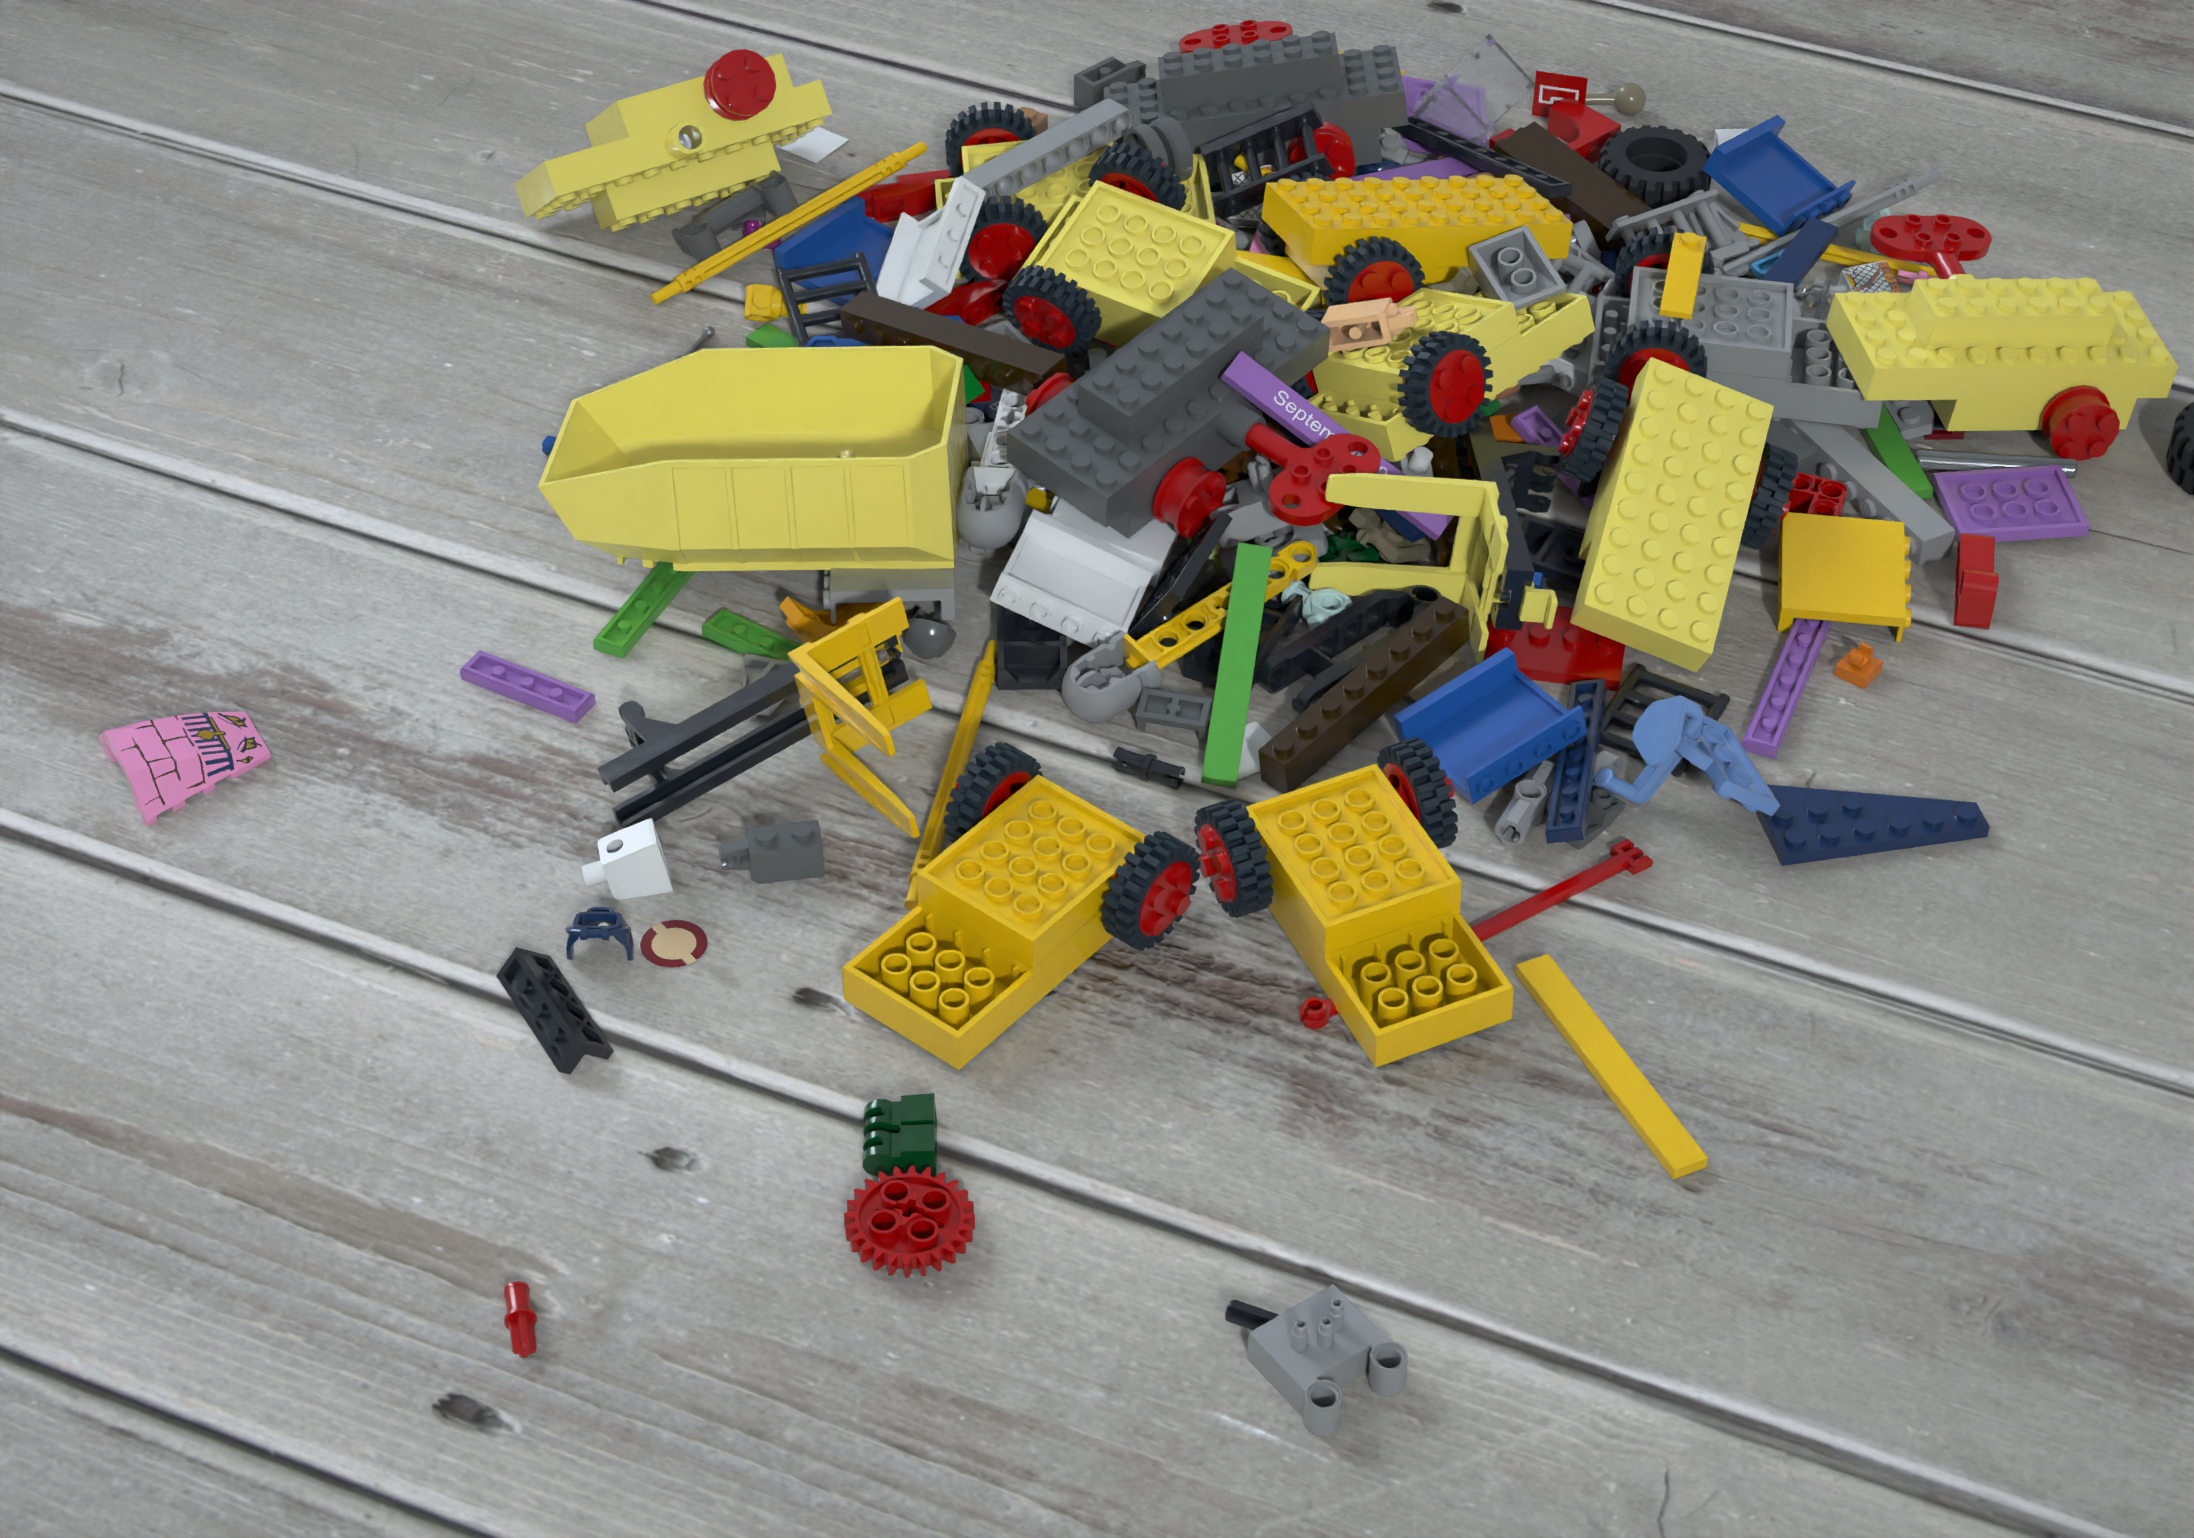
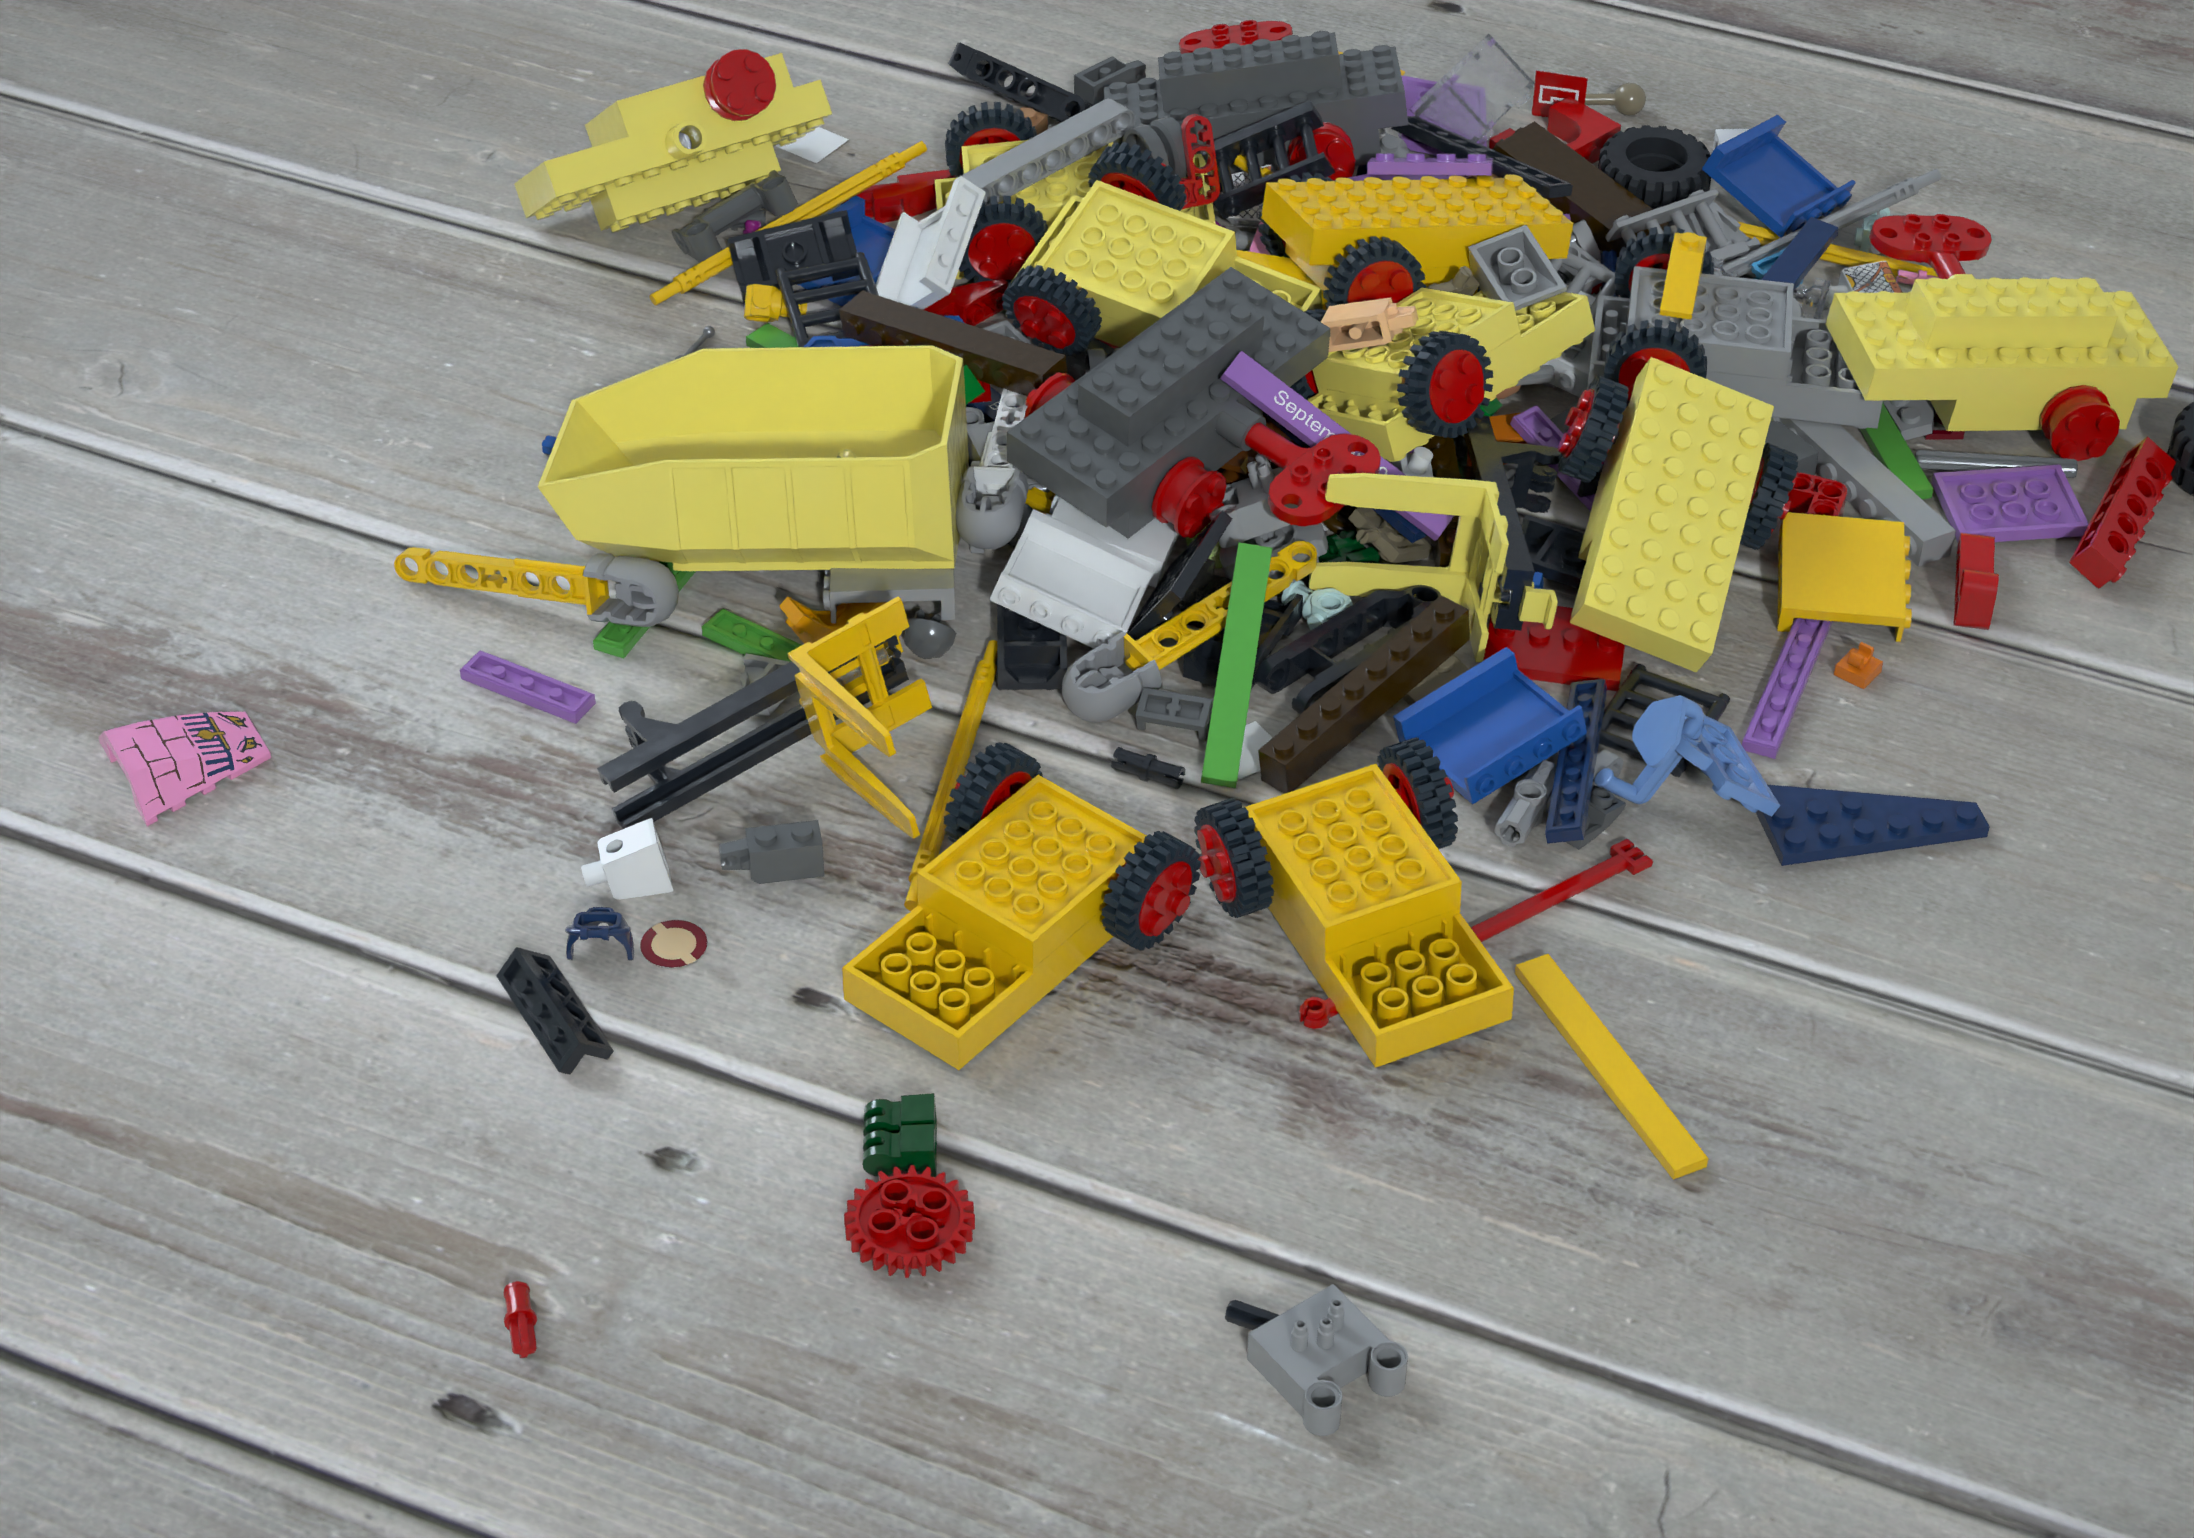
none -> piece [394,547,679,627]
none -> black piece [727,210,859,303]
none -> black piece [948,43,1093,122]
none -> red beam [1178,114,1220,209]
none -> medium lavender plate [1367,153,1493,176]
none -> red brick [2069,436,2176,589]

